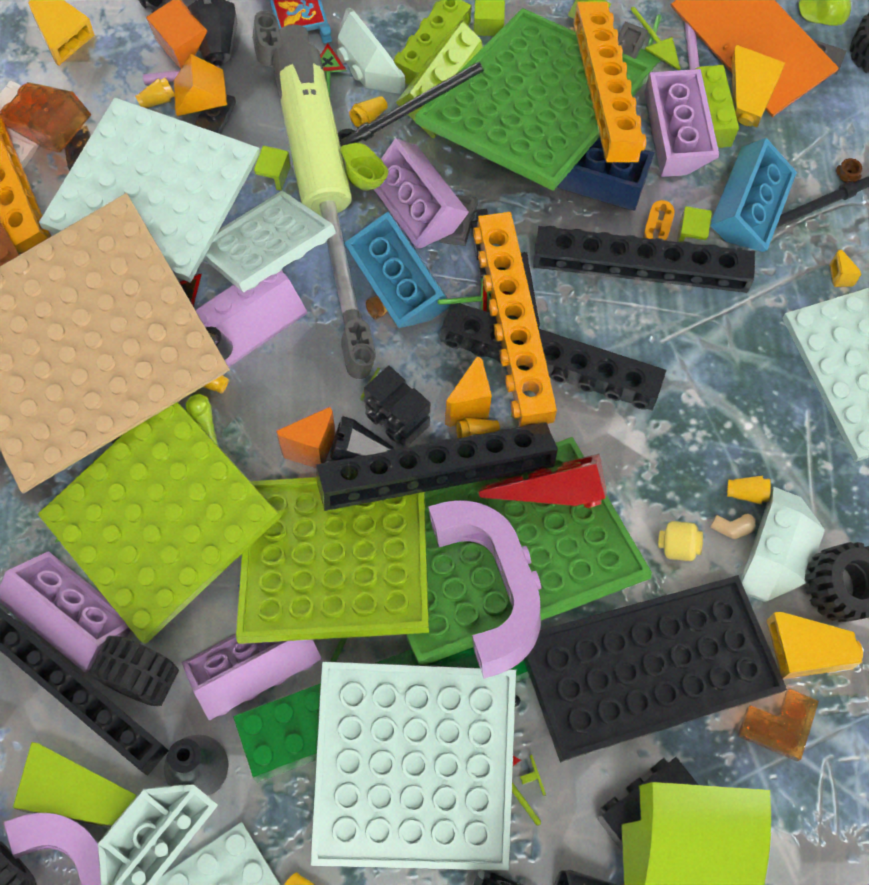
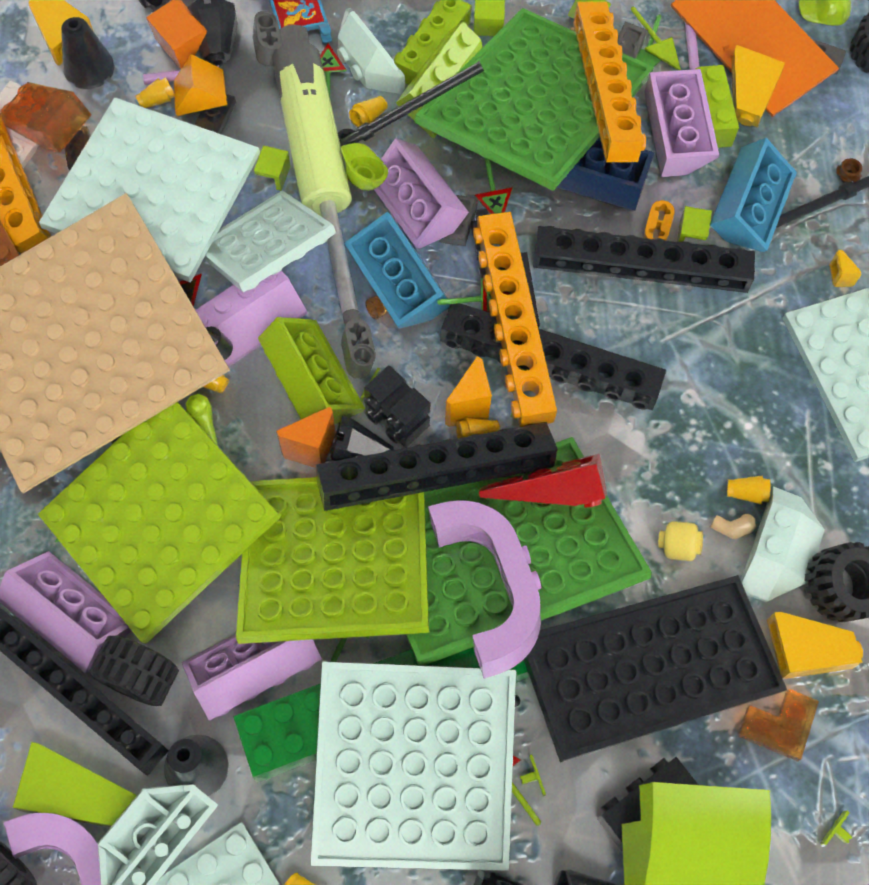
none -> black cone [61,17,115,89]
none -> lime slope [258,317,366,425]
none -> piece [474,157,513,214]
none -> lime piece [820,810,852,846]

